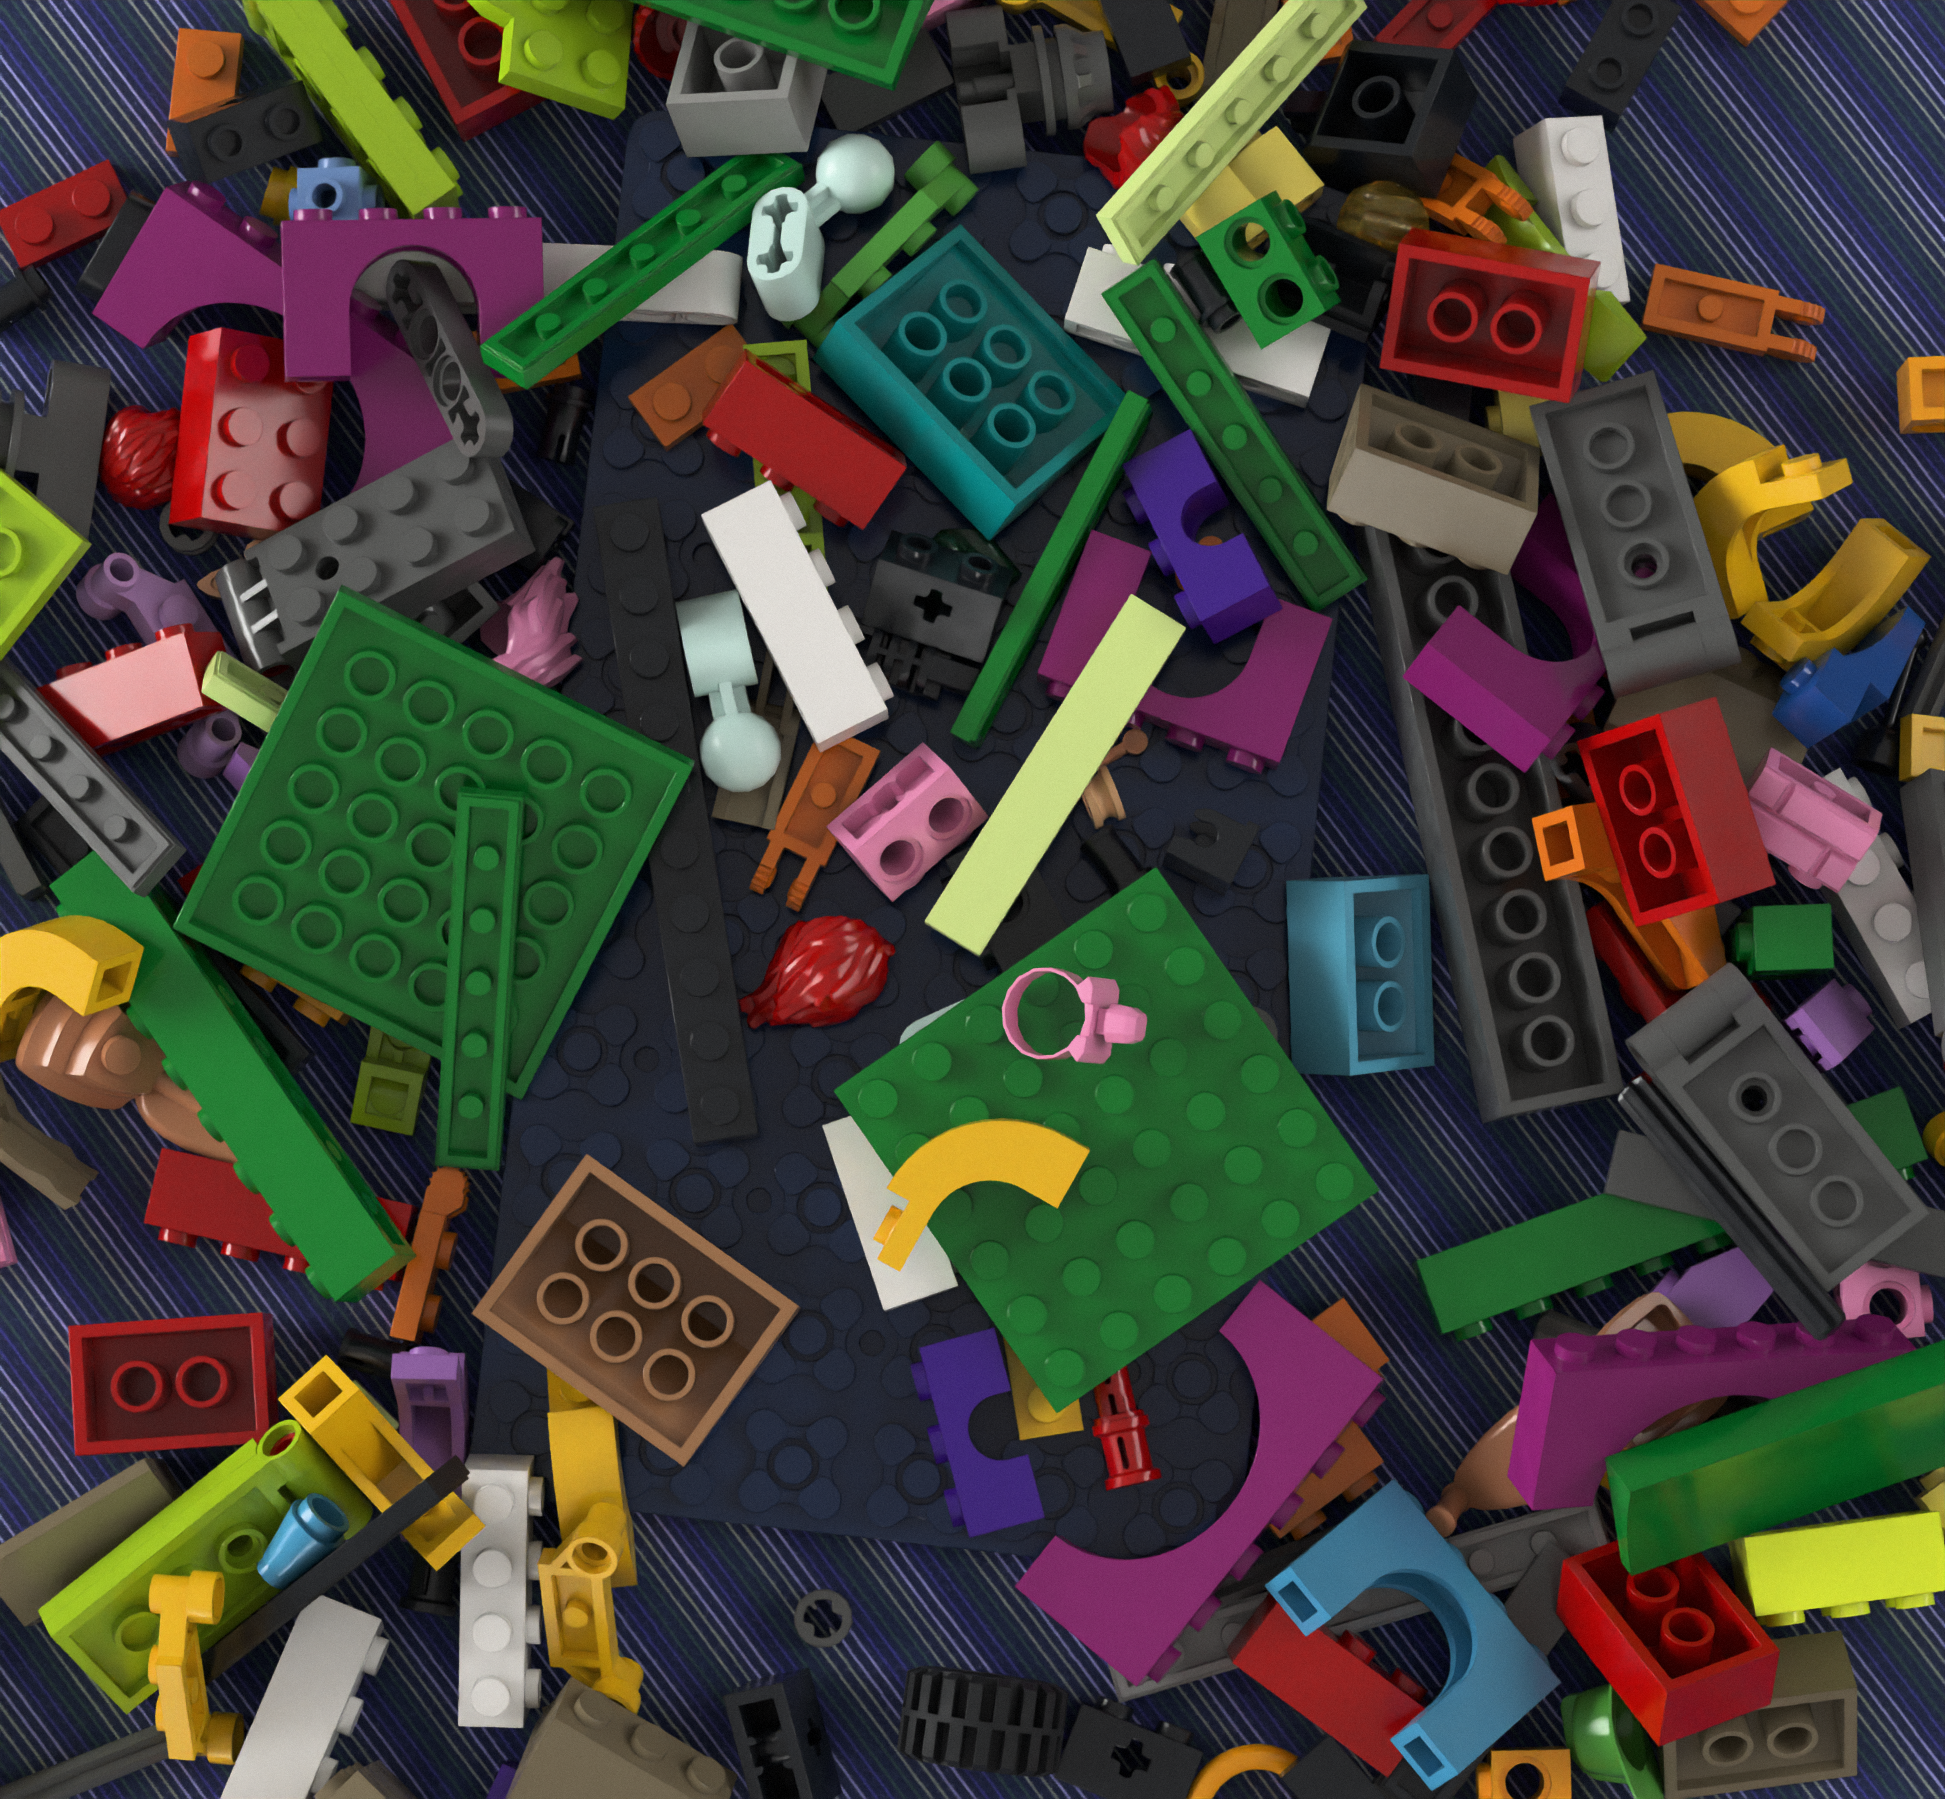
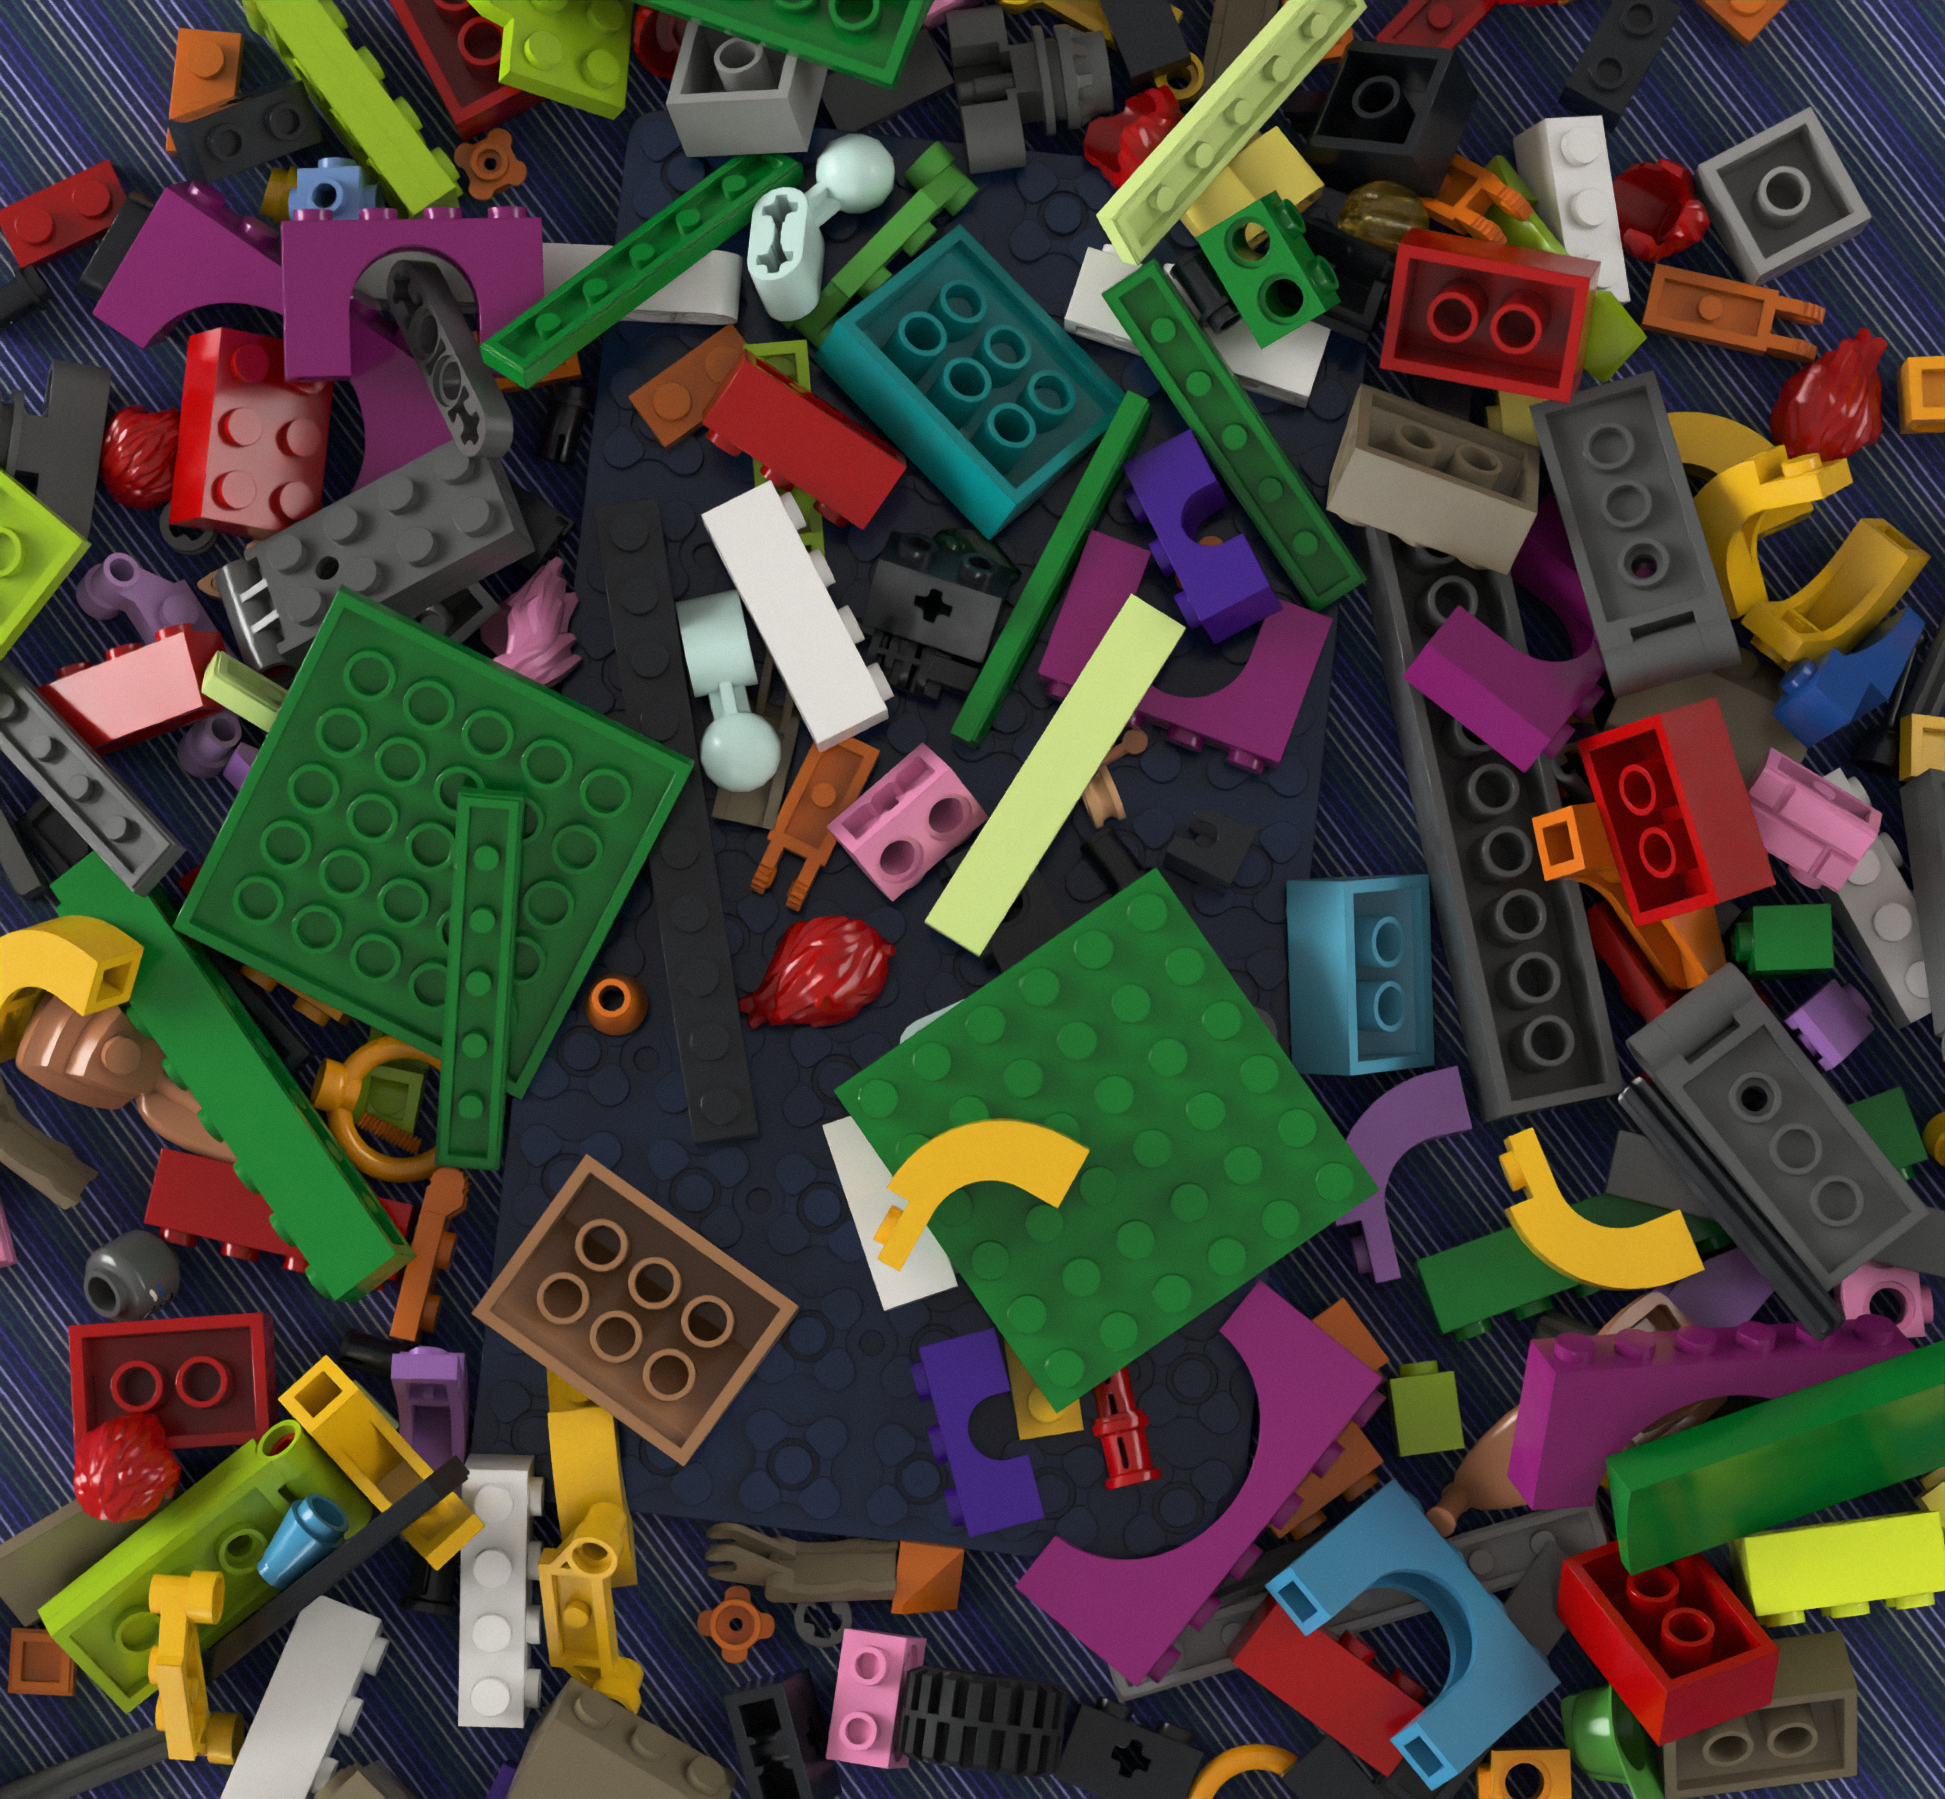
bright pink piece [1002,967,1147,1064] -> none
none -> orange tile [8,1627,78,1696]
none -> red hair [73,1412,182,1524]
none -> dark grey head [83,1229,181,1322]
none -> light orange piece [310,1035,444,1183]
none -> orange leg [356,1111,422,1156]
none -> orange plate [454,128,527,201]
none -> orange cone [584,972,648,1036]
none -> orange plate [697,1586,775,1664]
none -> dark tan arm [705,1522,899,1603]
none -> bright pink brick [825,1628,927,1769]
none -> orange slope [891,1539,965,1614]
none -> medium lavender arch [1332,1066,1472,1285]
none -> lime brick [1385,1360,1465,1457]
none -> yellow arch [1499,1127,1705,1291]
none -> red hair [1612,157,1710,263]
none -> light grey brick [1692,107,1872,286]
none -> red hair [1769,328,1888,462]

